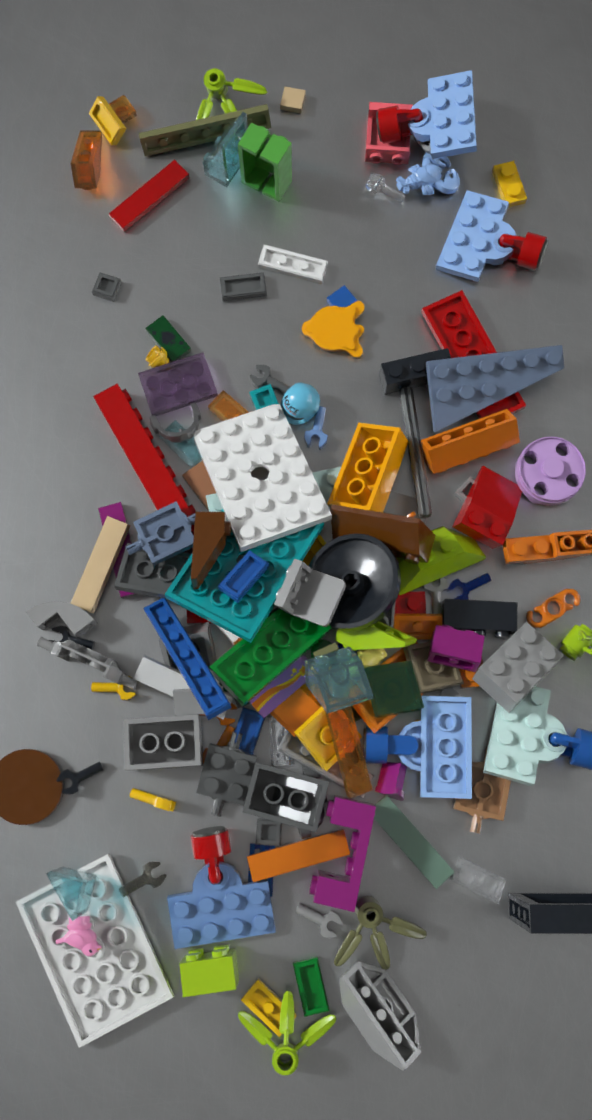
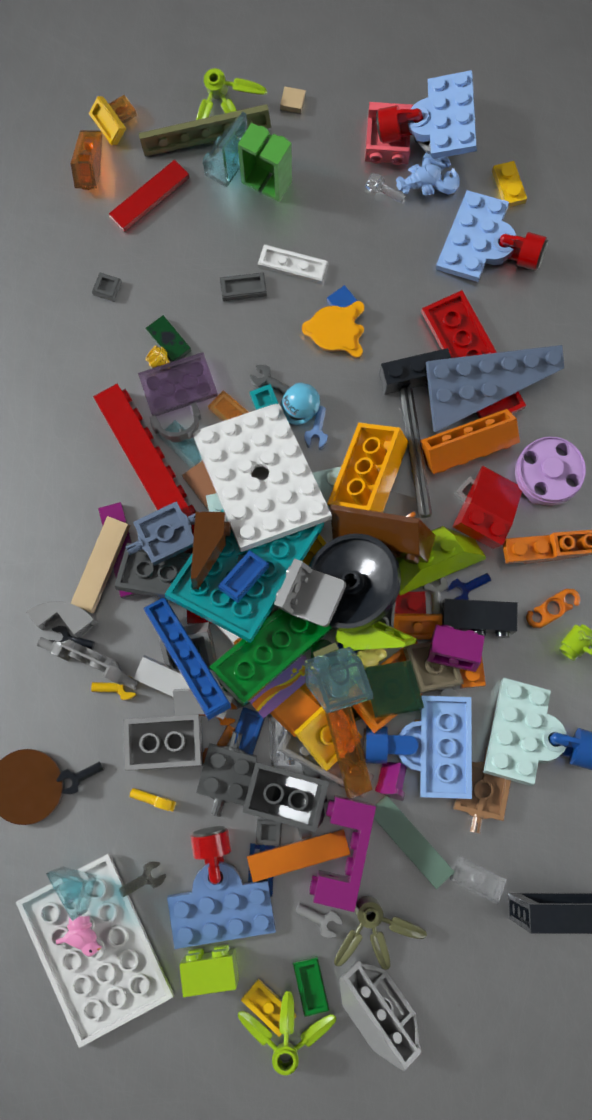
light grey brick [472,622,564,713] -> none

